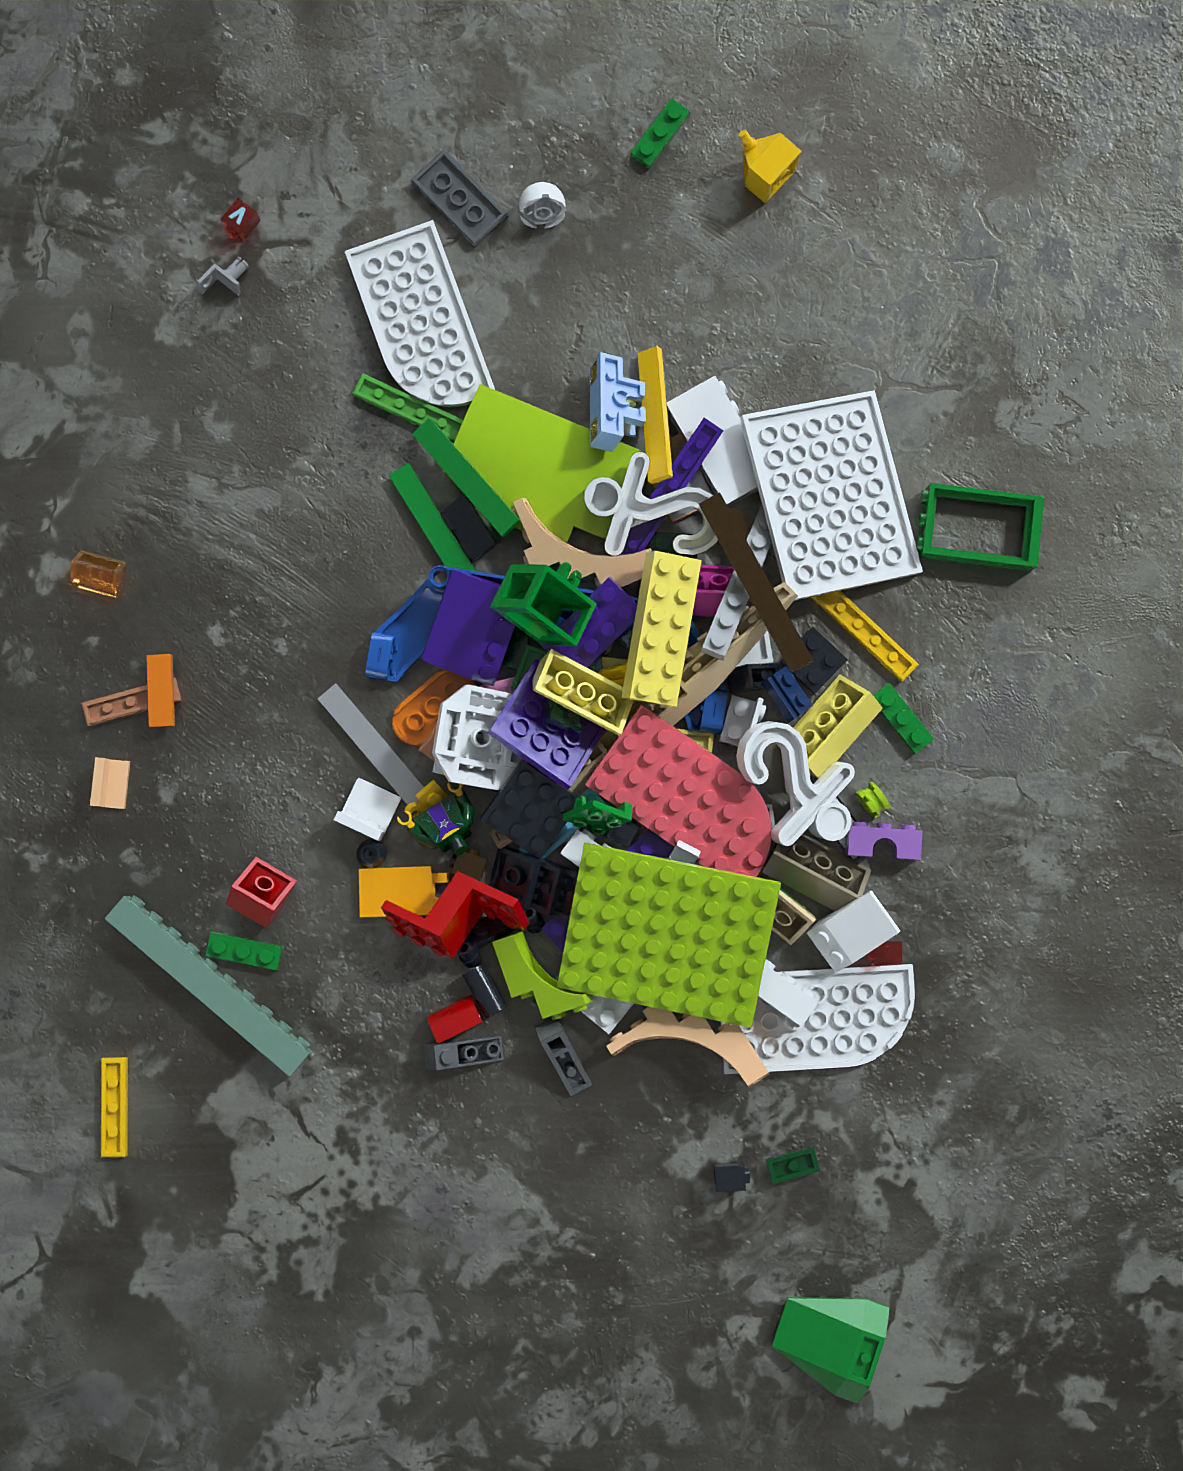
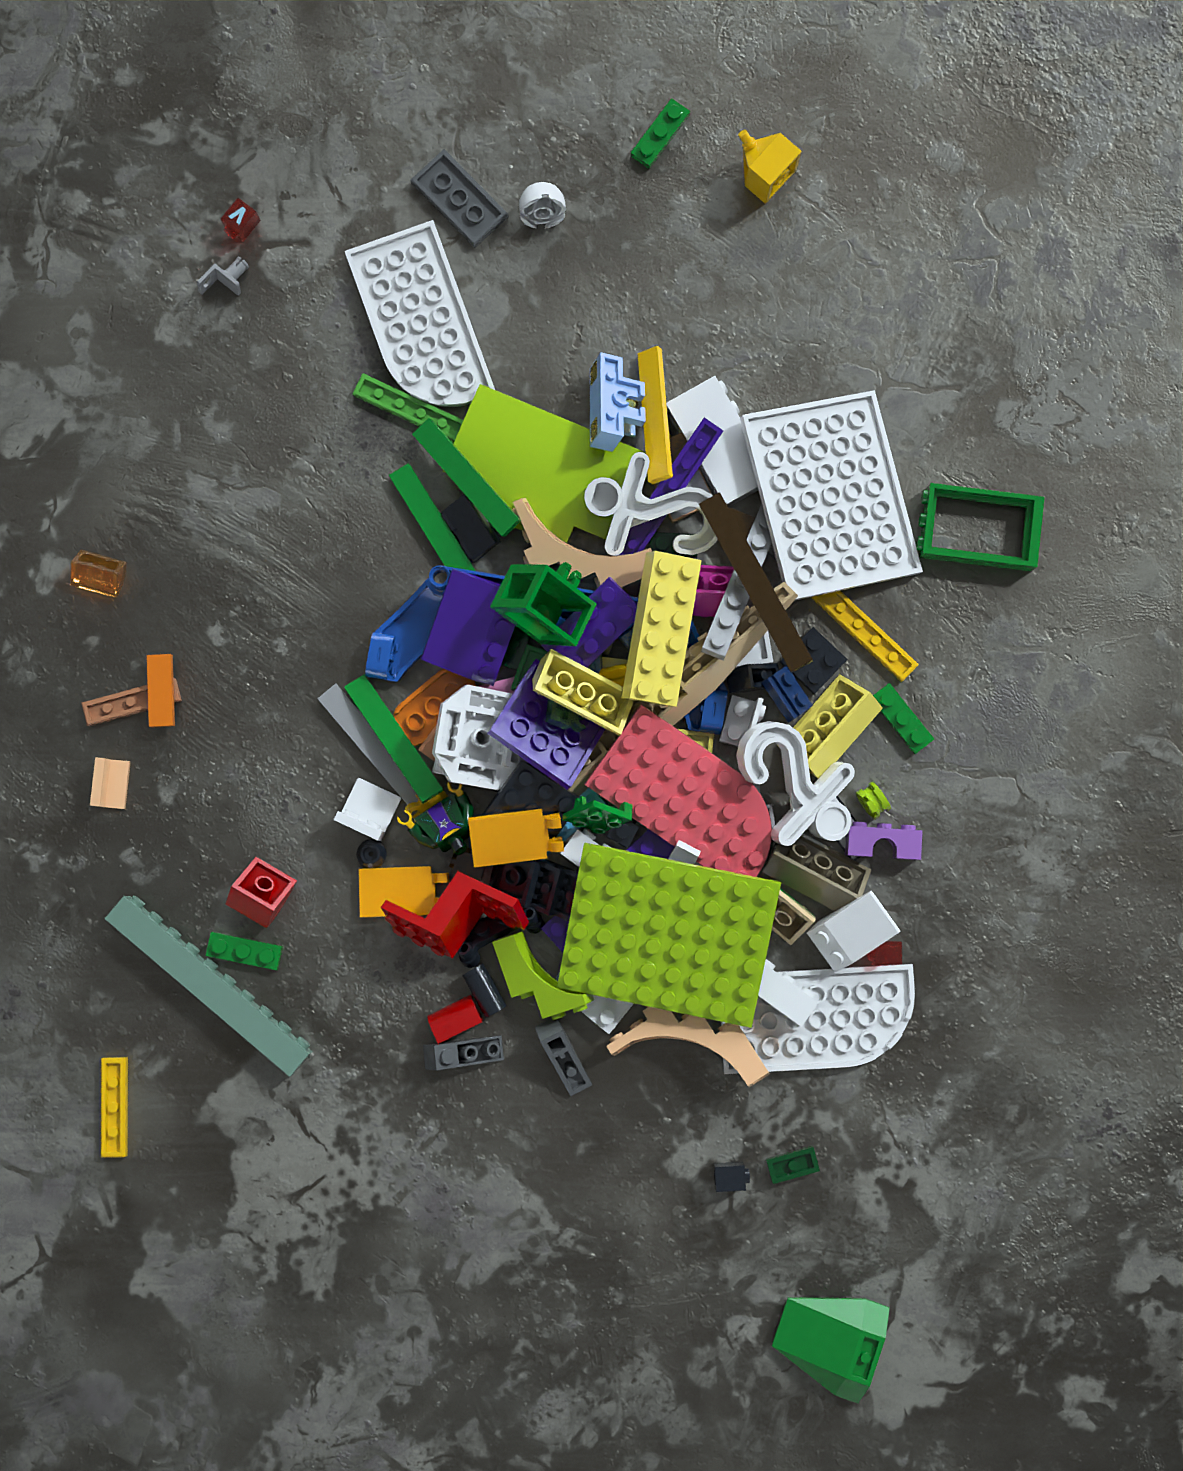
none -> green tile [344,675,443,804]
none -> light orange tile [468,809,564,867]

